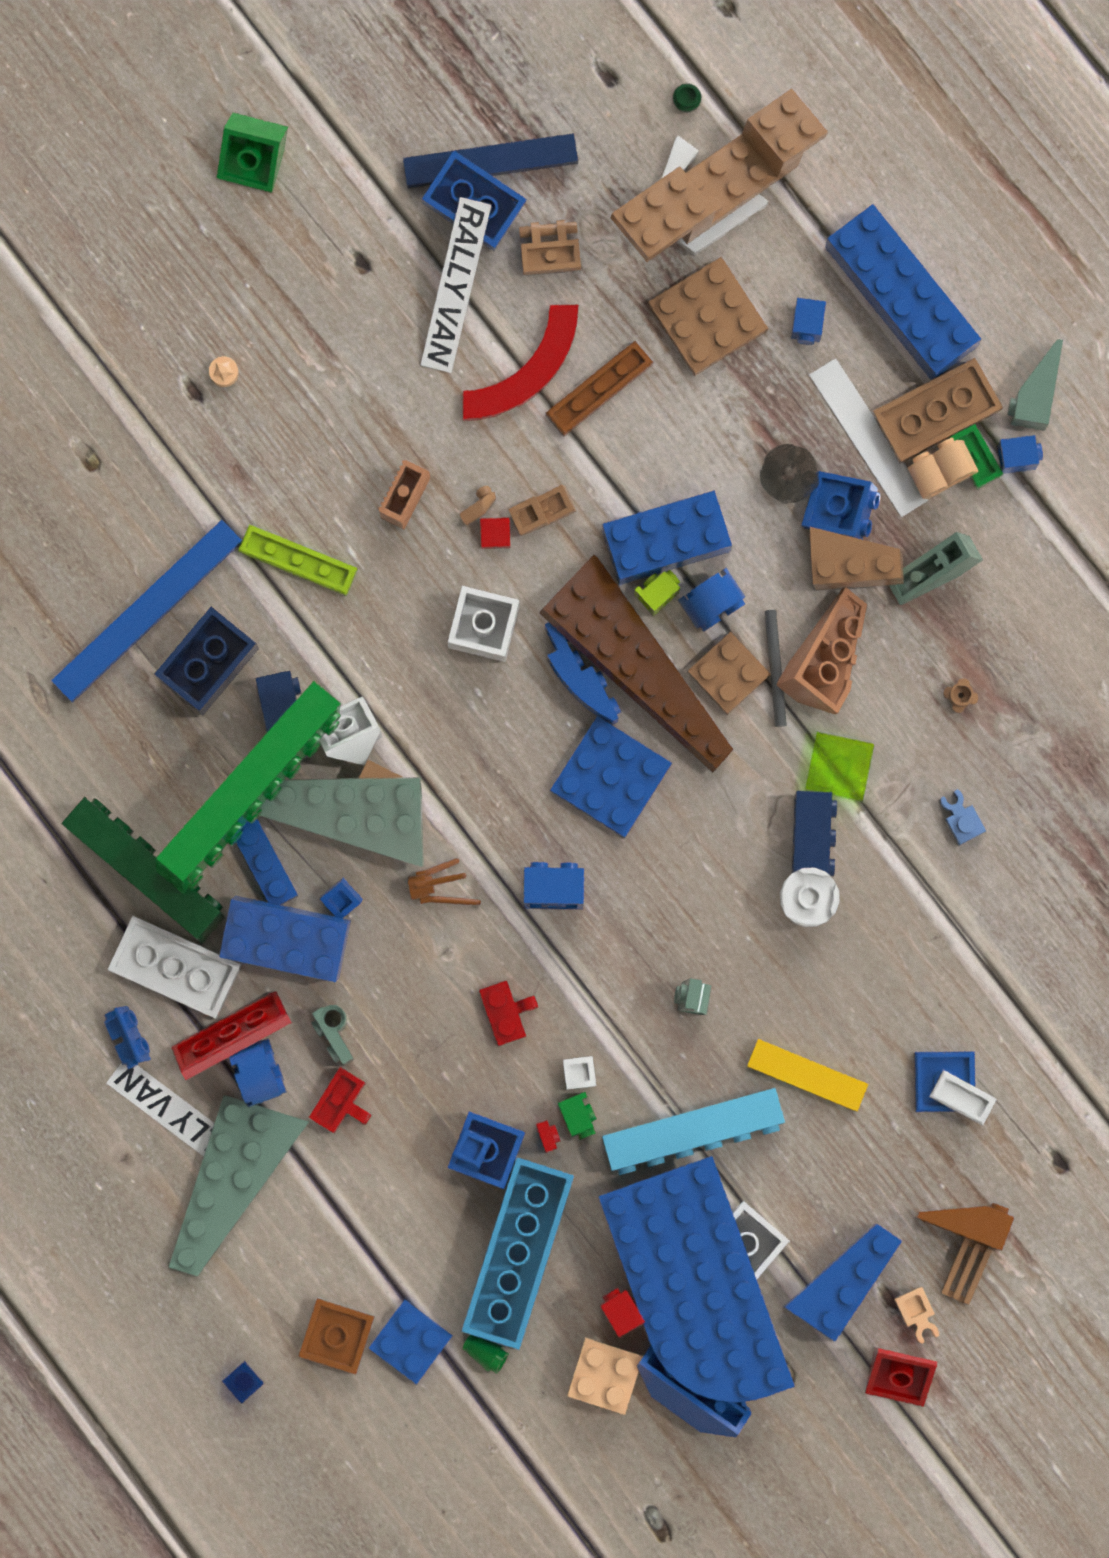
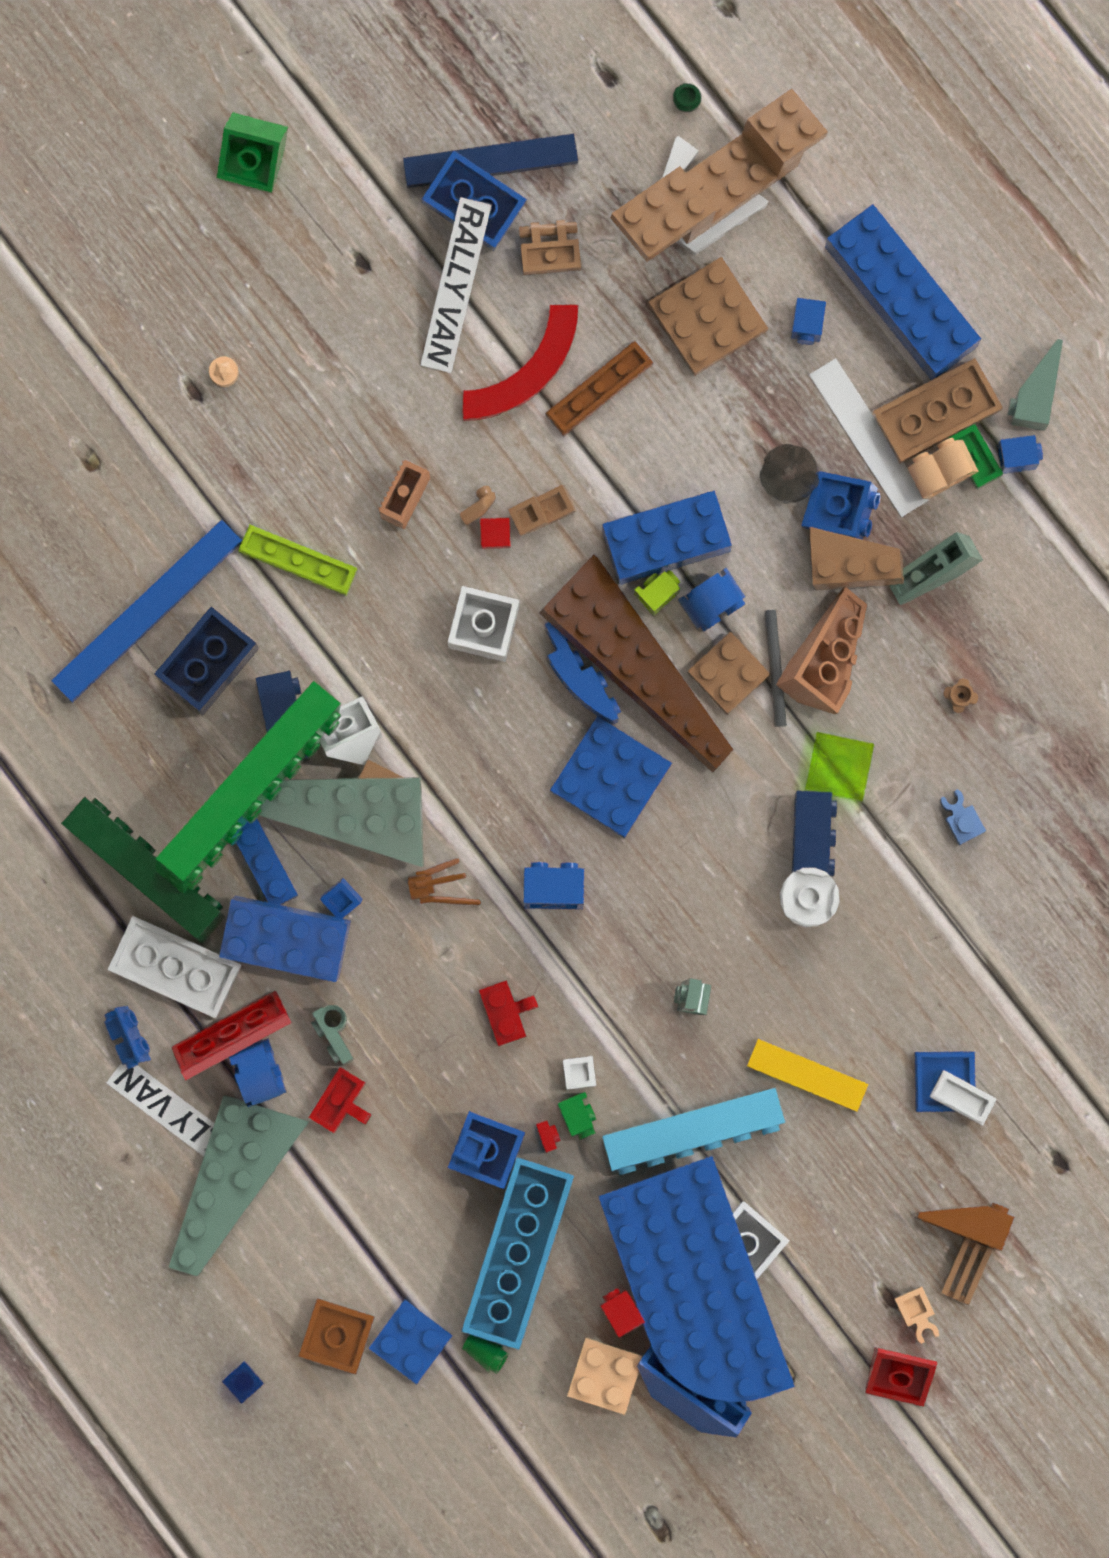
blue wedge [783,1224,902,1341] -> none

